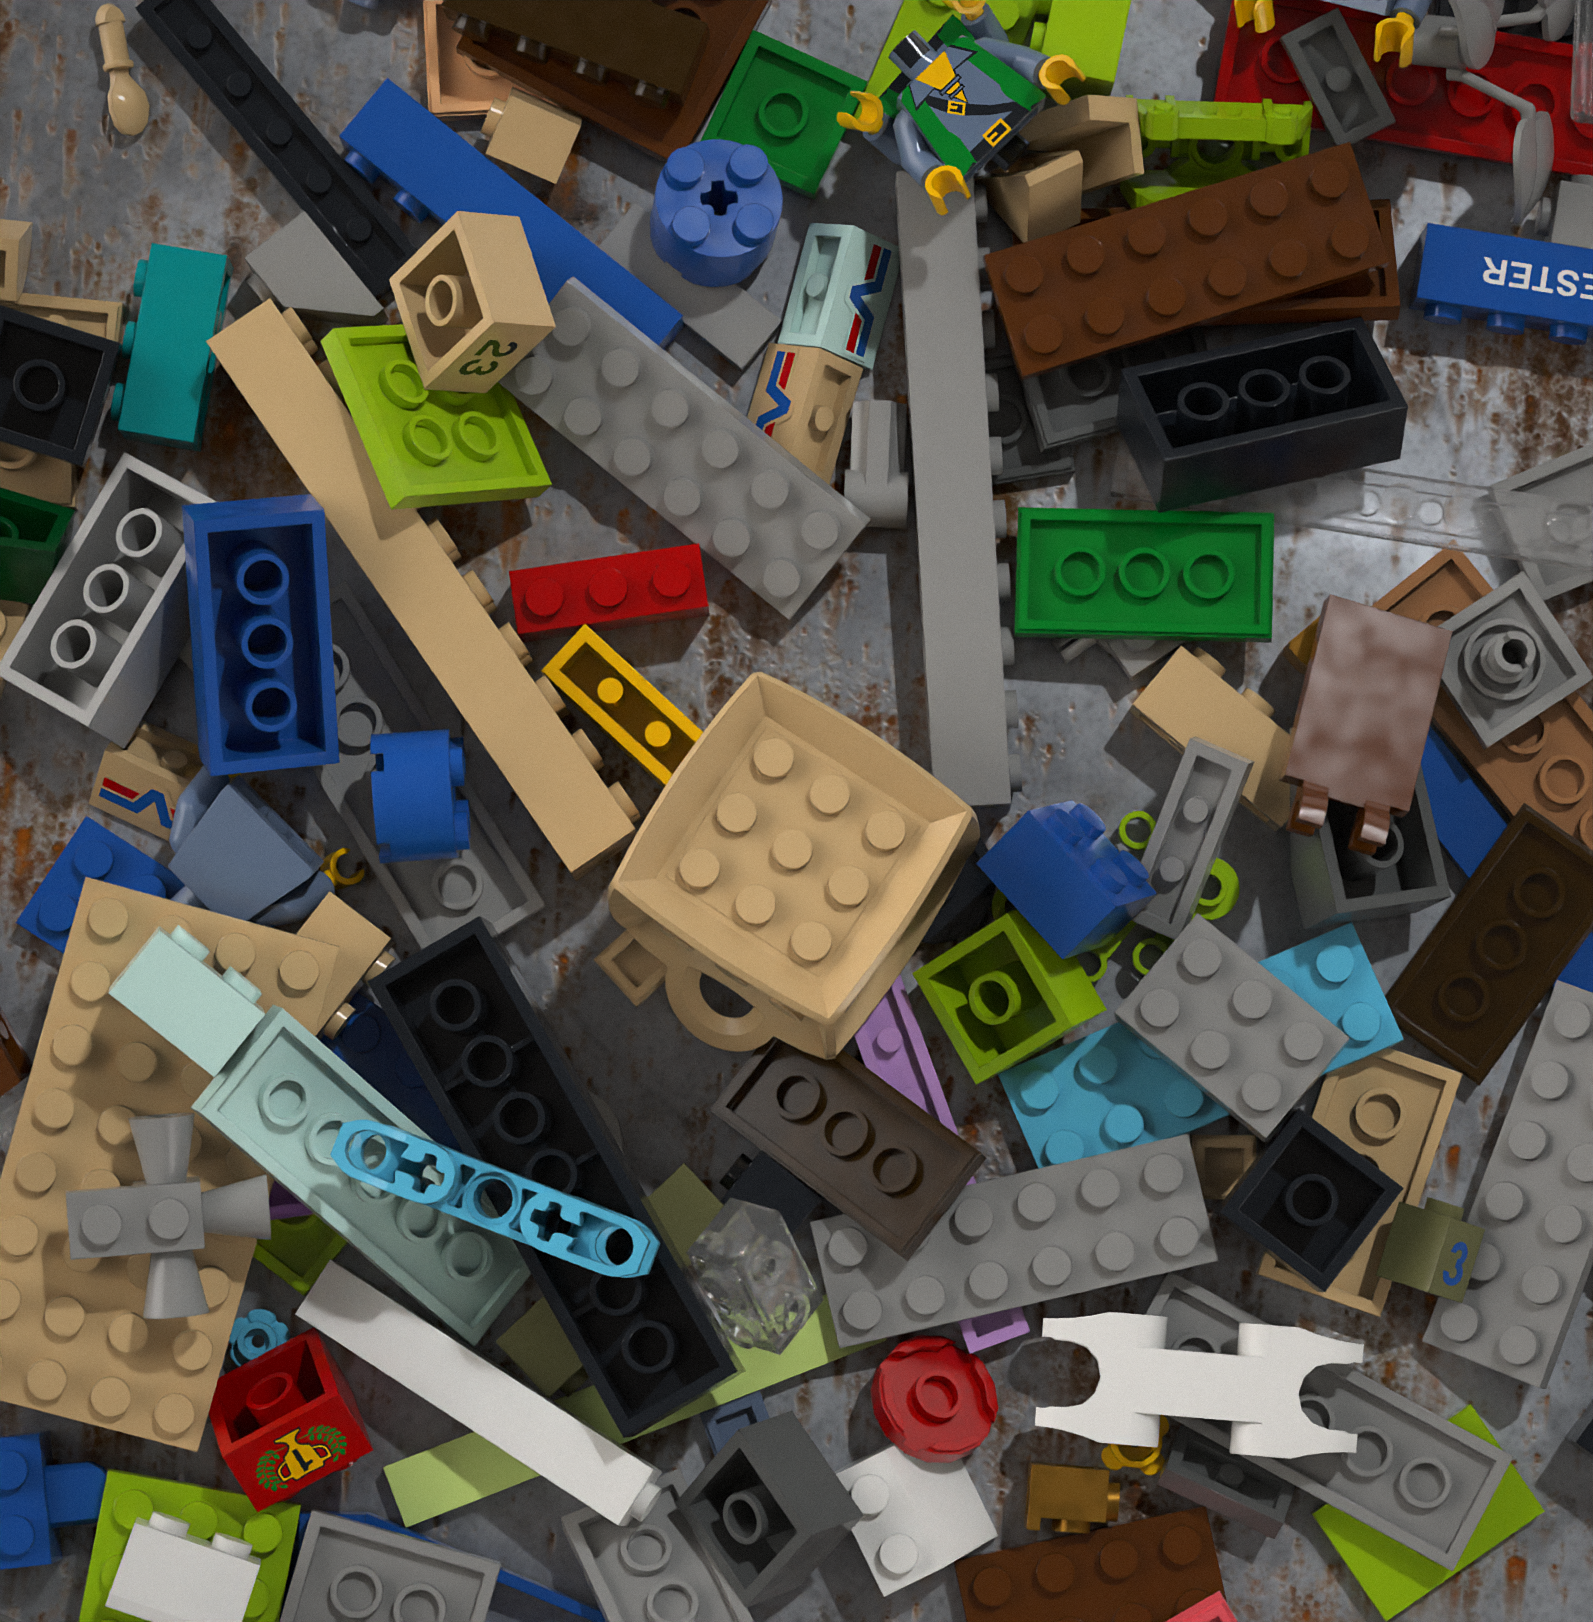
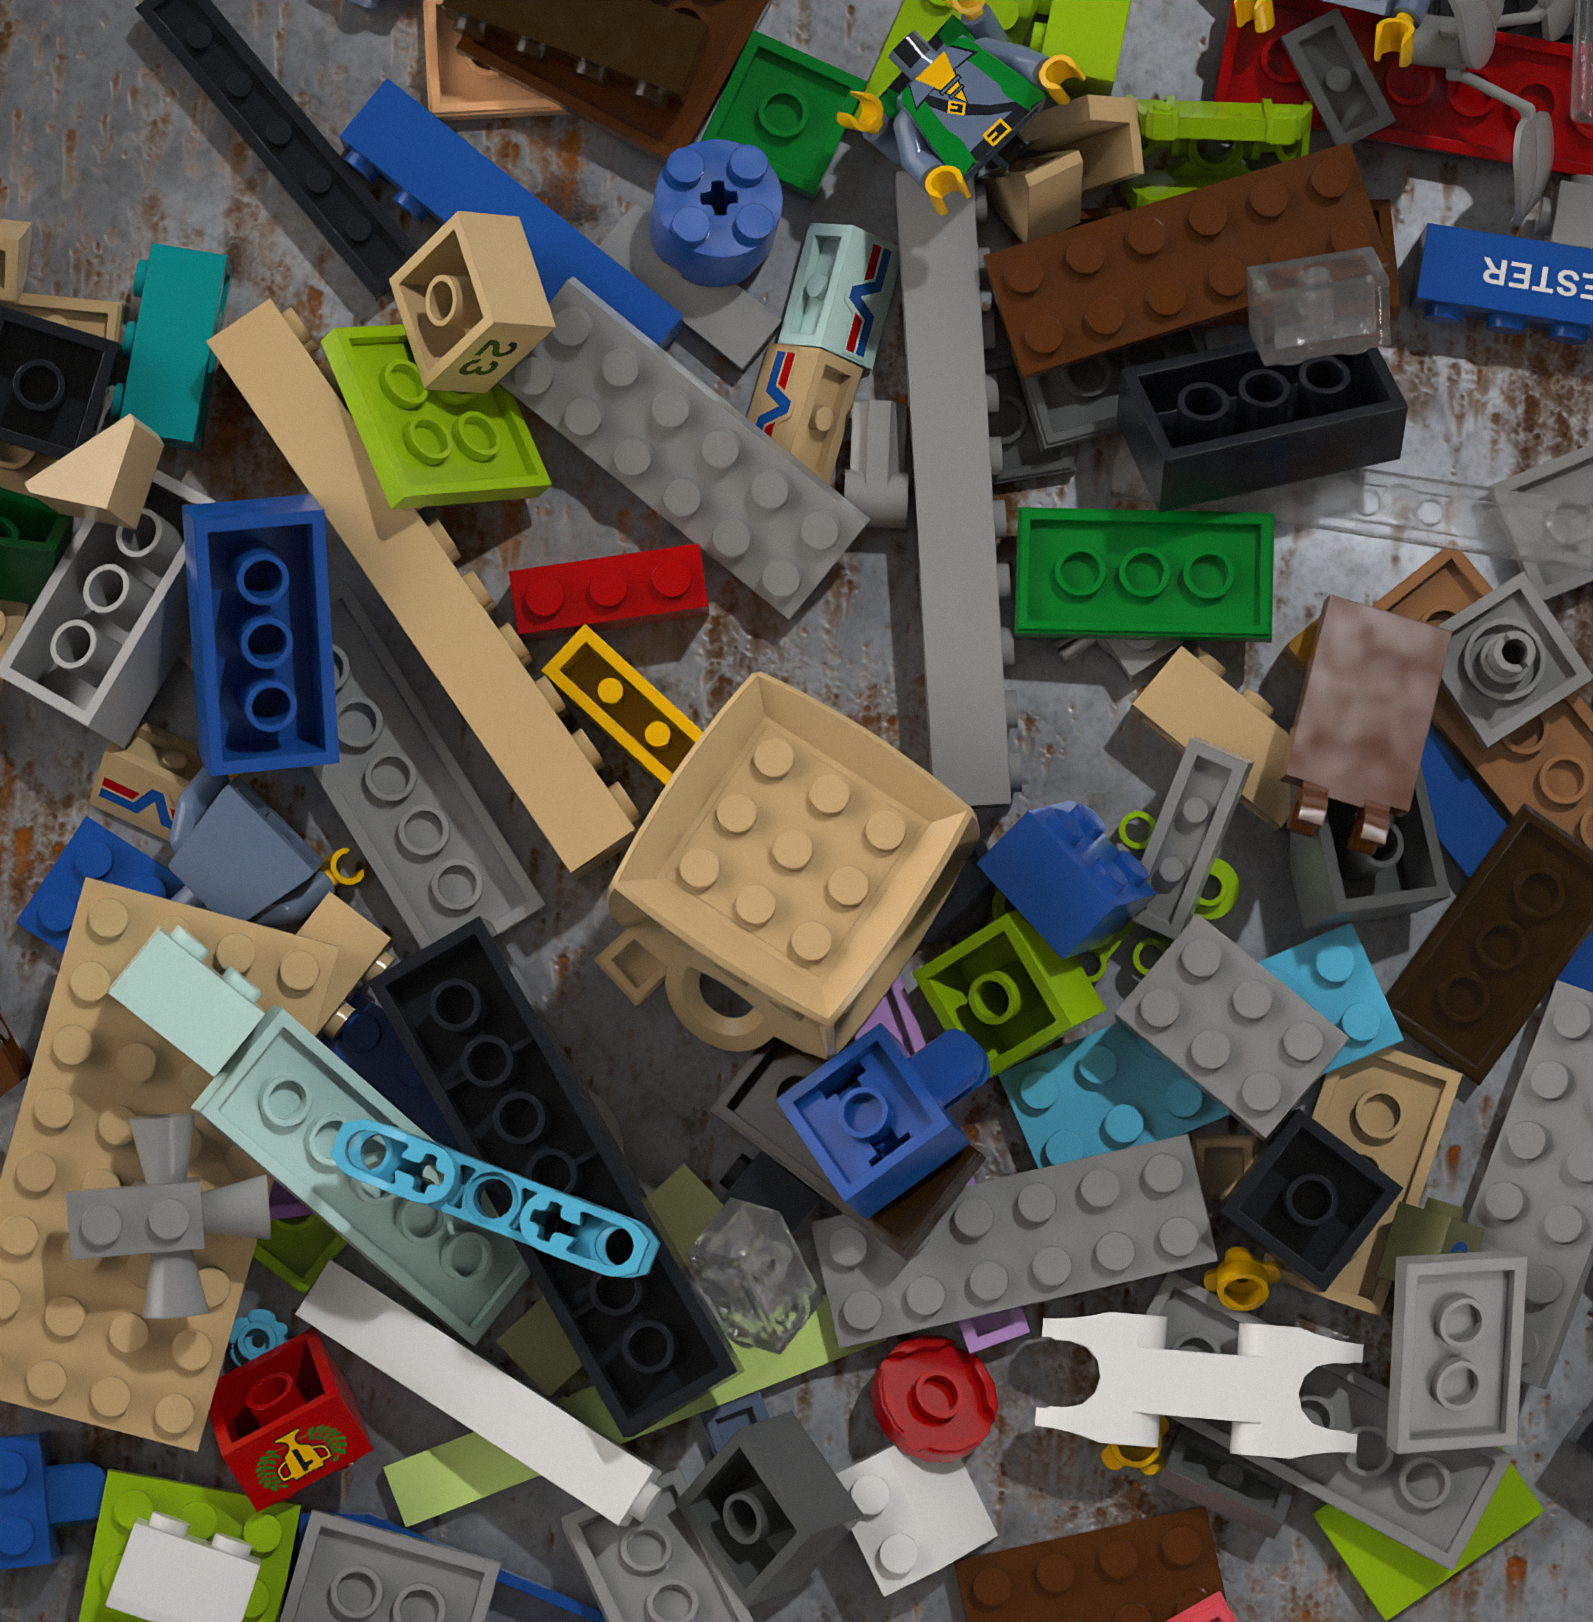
tan piece [95,3,150,136] -> none
light grey slope [245,211,389,326] -> none
blue brick [370,729,471,864] -> none
tan brick [480,87,582,184] -> none
pearl gold brick [1024,1462,1120,1533] -> none
none -> tan slope [24,413,164,530]
none -> blue brick [776,1023,990,1220]
none -> yellow plate [1203,1247,1281,1311]
none -> clear brick [1247,246,1391,366]
none -> light grey plate [1387,1250,1528,1454]

